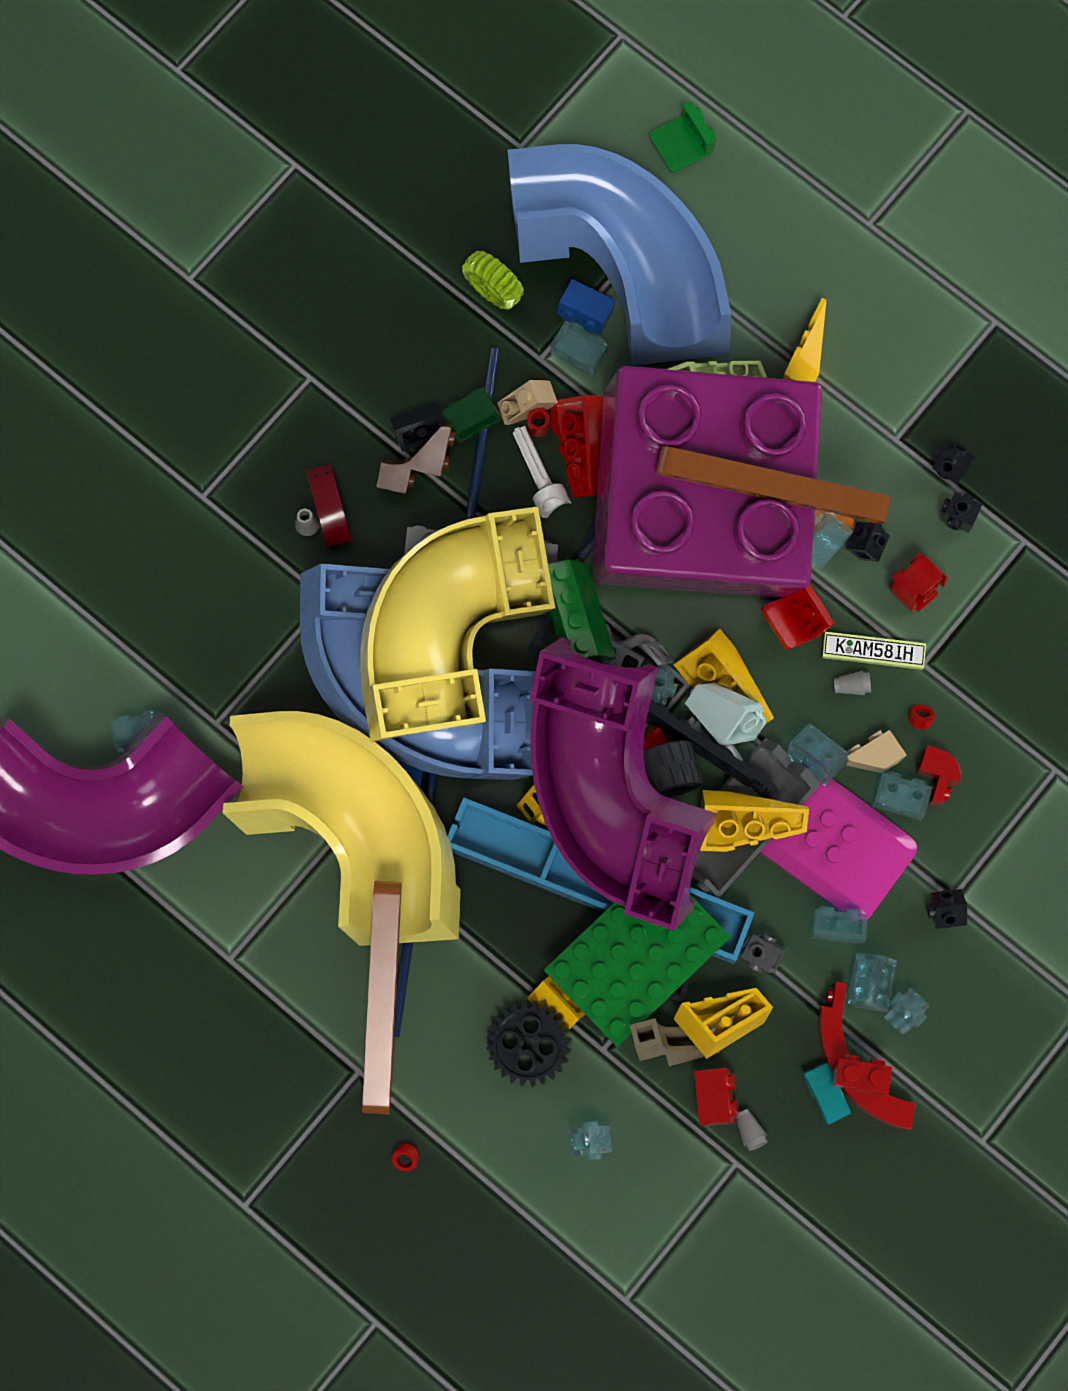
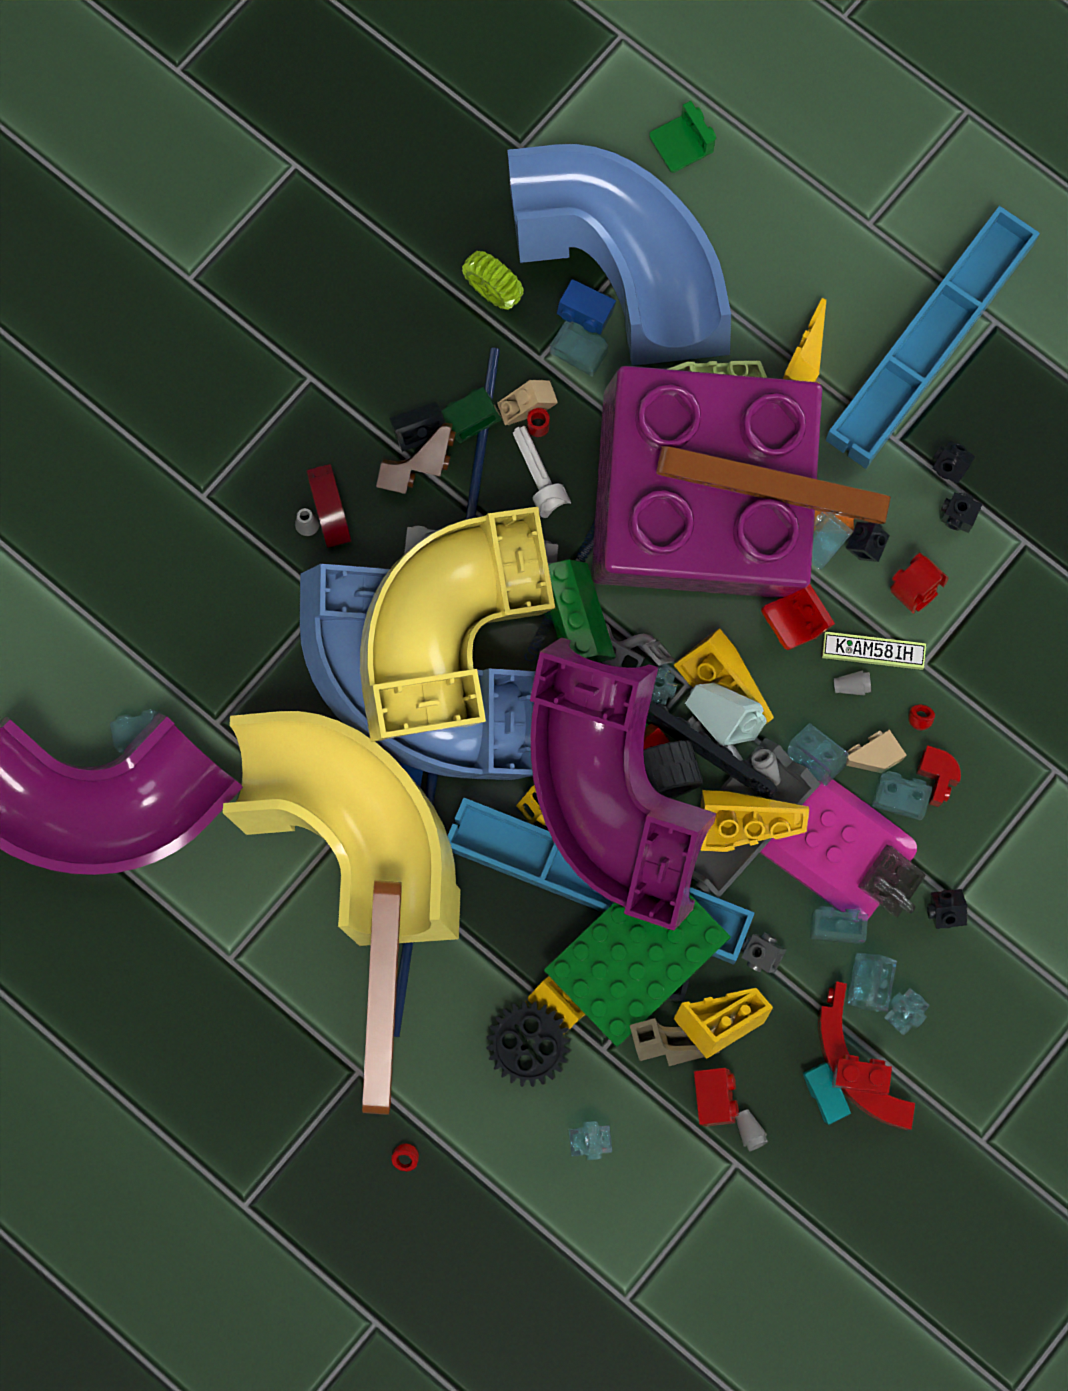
red wedge [550,395,603,498] -> none
none -> light grey cone [751,749,781,786]
none -> dark azure piece [825,206,1040,469]
none -> clear smoke plate [858,845,926,917]

